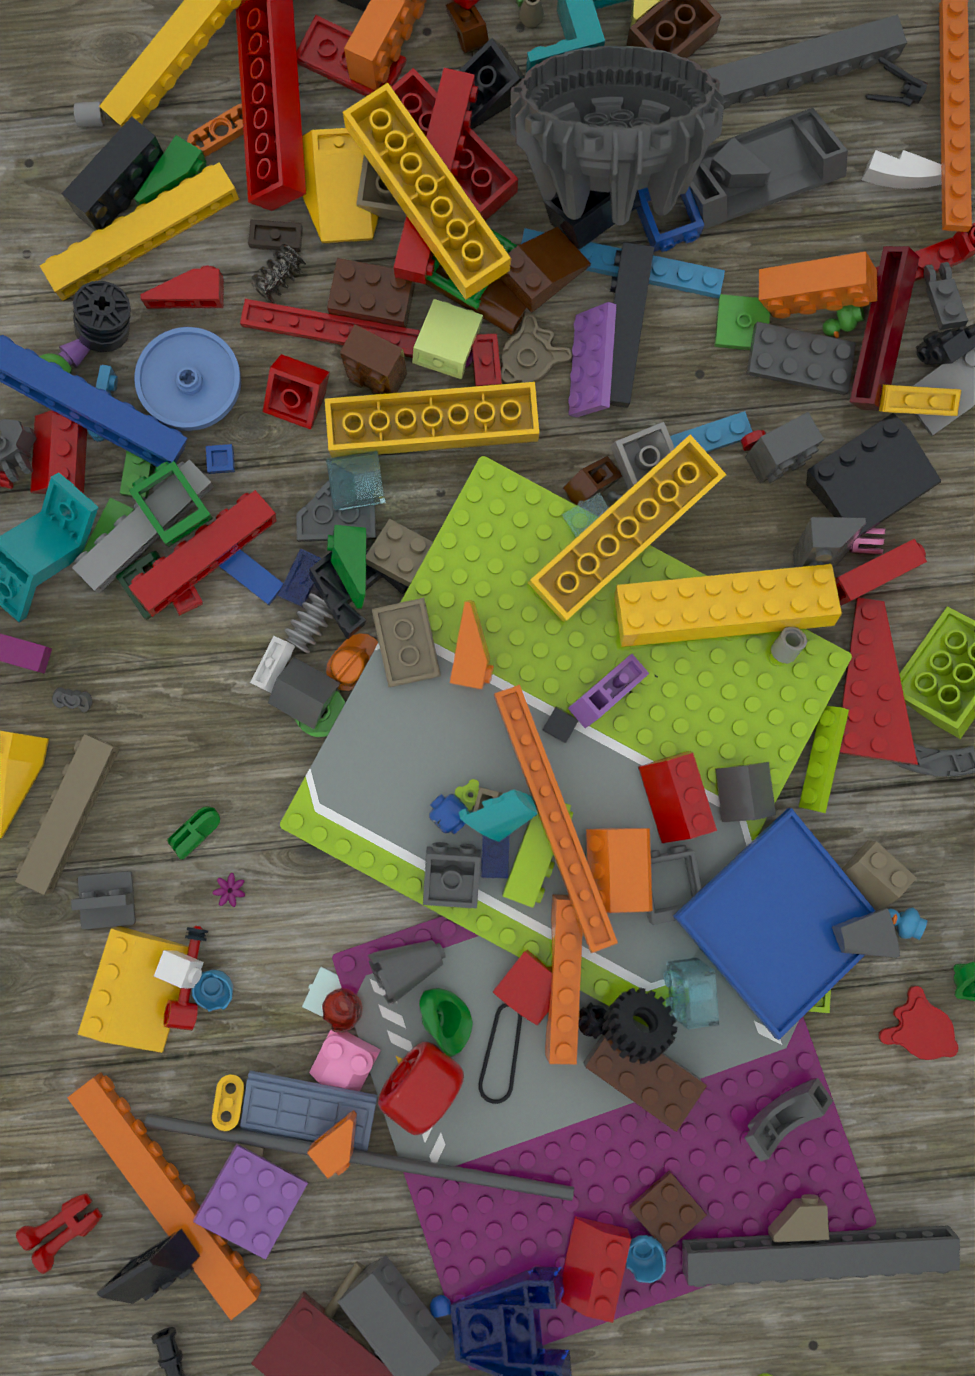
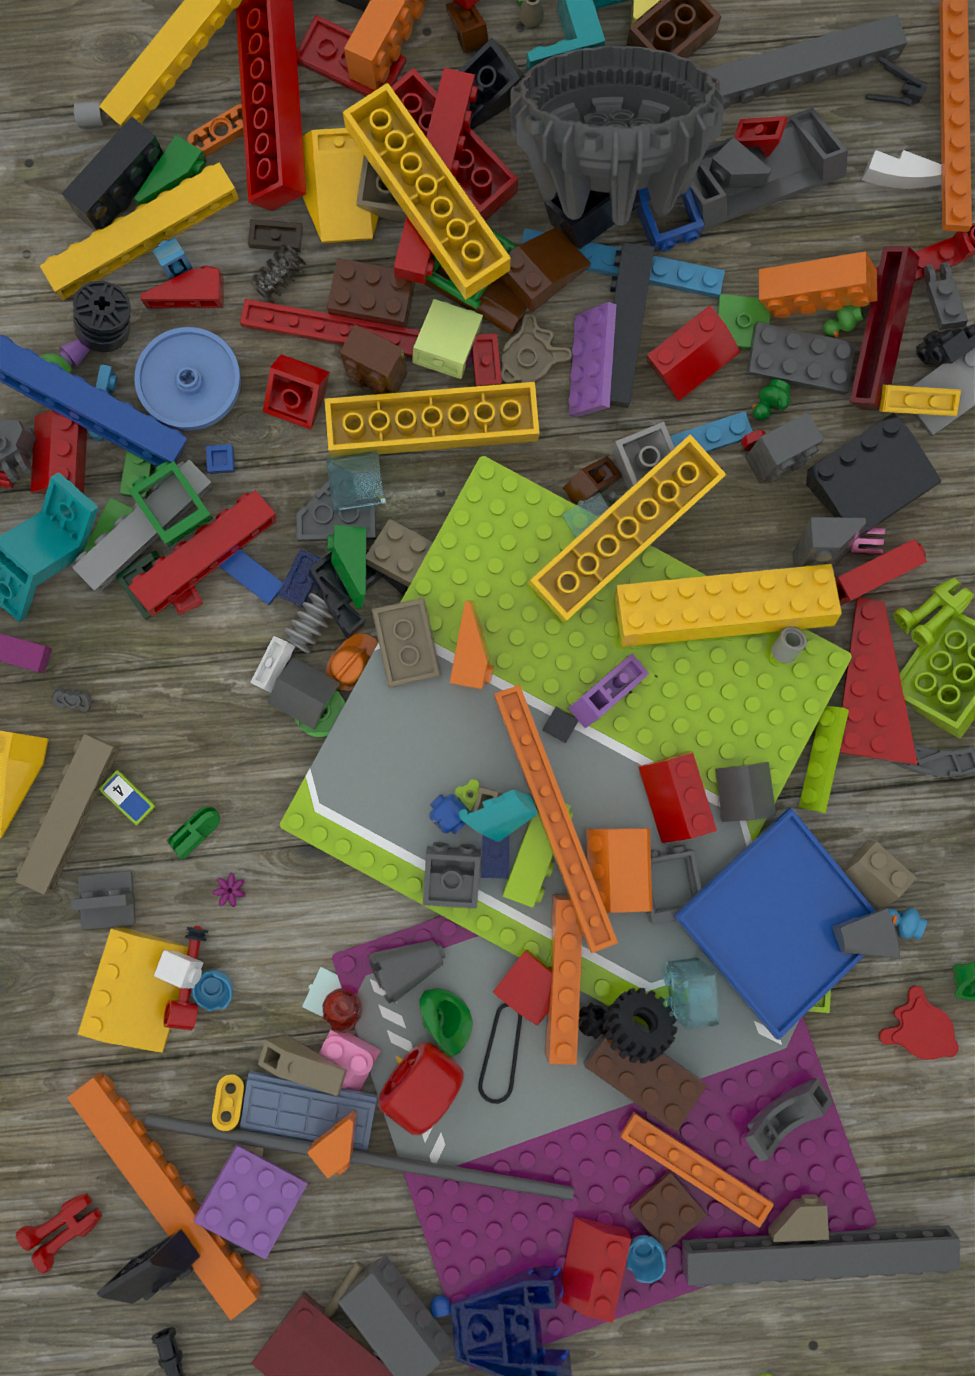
none -> tile [98,770,157,826]
none -> dark azure slope [153,238,193,280]
none -> dark tan slope [258,1035,347,1096]
none -> orange plate [620,1112,774,1228]
none -> red slope [647,305,741,402]
none -> red slope [734,116,788,158]
none -> green animal [751,379,791,421]
none -> lime piece [893,577,974,648]

